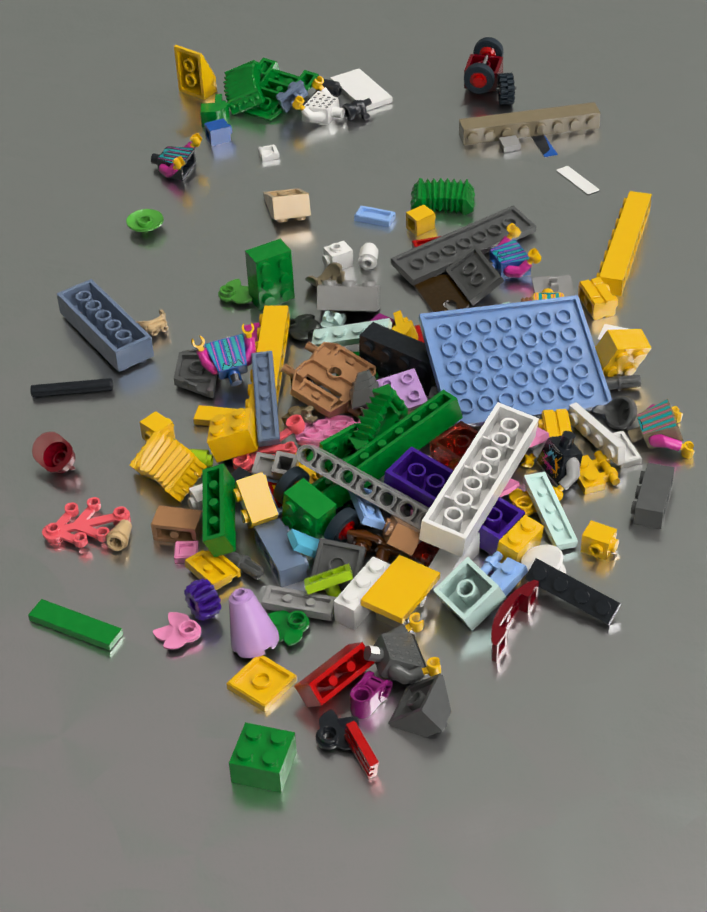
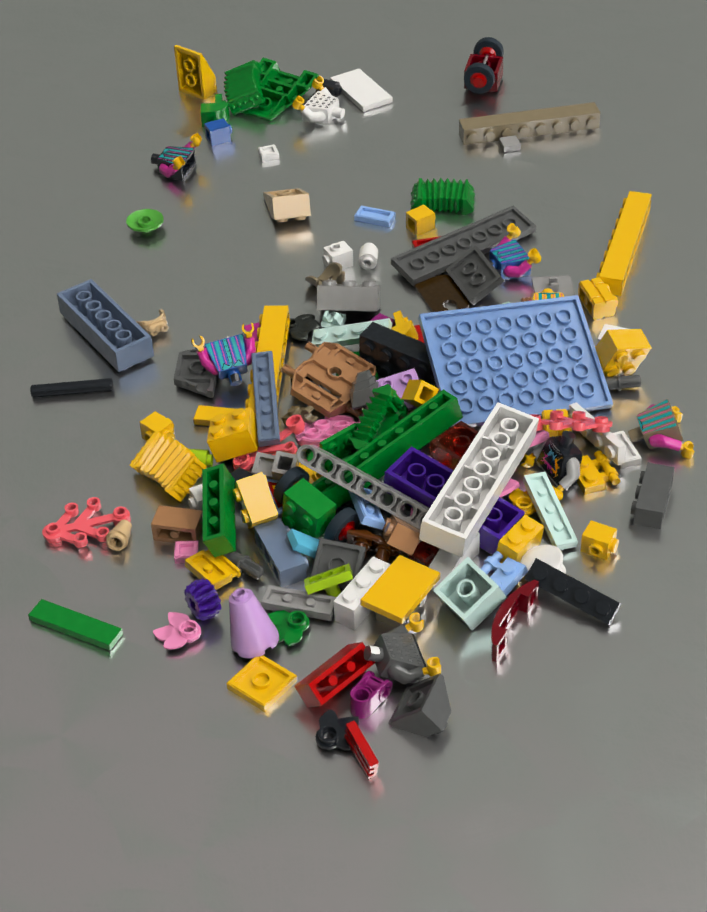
dark red piece [32,432,76,473] -> none
bright green plate [218,279,252,304] -> none
green brick [229,722,297,793] -> none
green brick [245,238,295,311] -> none
sand blue hips [276,80,309,113] -> none
black piece [342,98,372,121] -> none
black wheel [496,73,516,105] -> none
black sticker [531,135,558,157] -> none
white sticker [557,166,599,194] -> none
dark grey hat [591,396,637,430] -> none
none -> yellow brick [401,379,439,408]
none -> coral plant [531,410,613,433]

